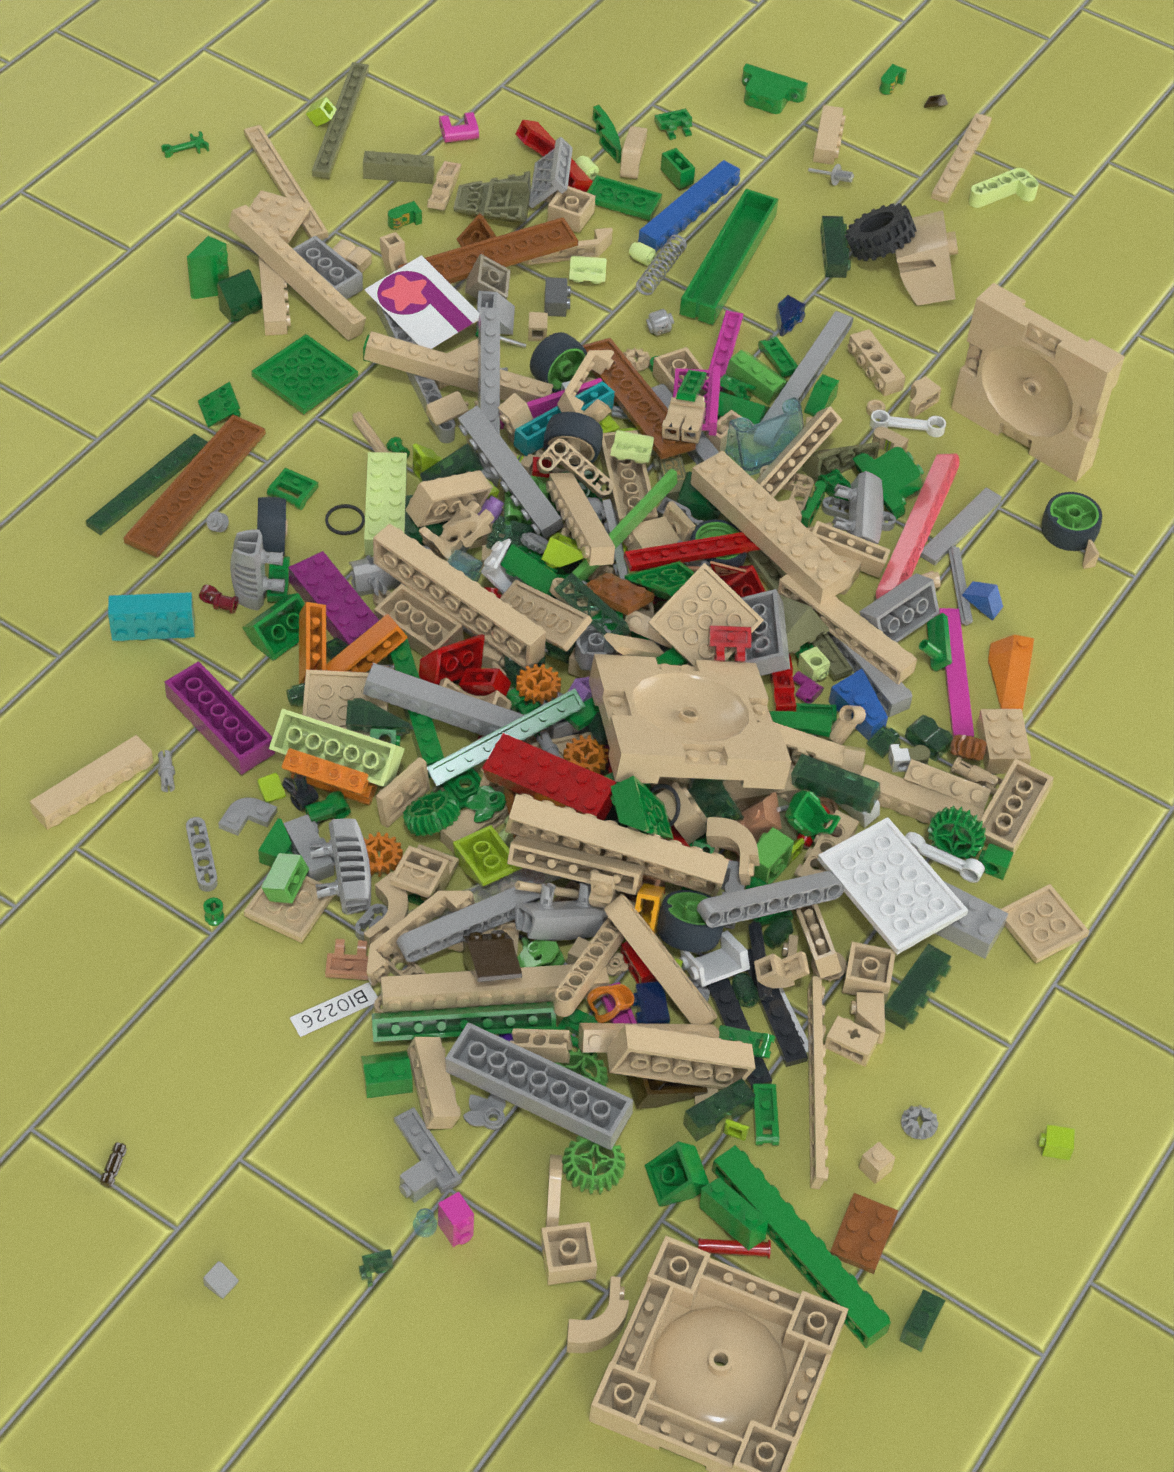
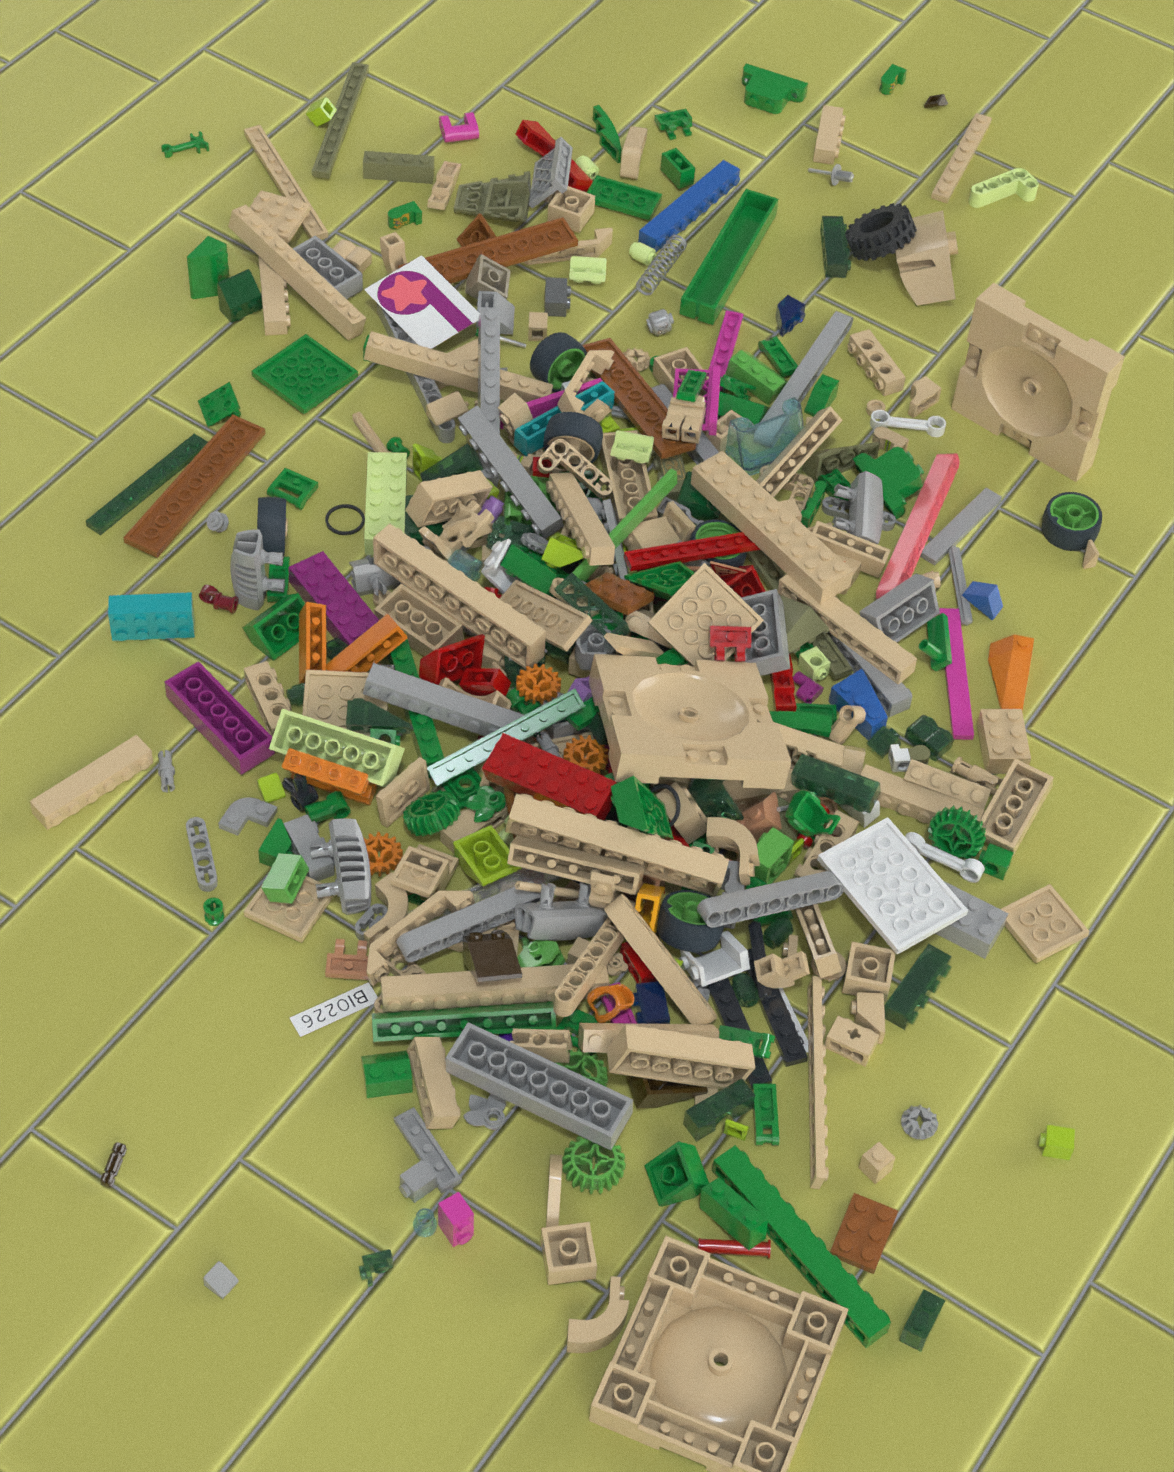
dark orange gear [950,734,987,761] -> none
none -> tan brick [244,661,291,737]

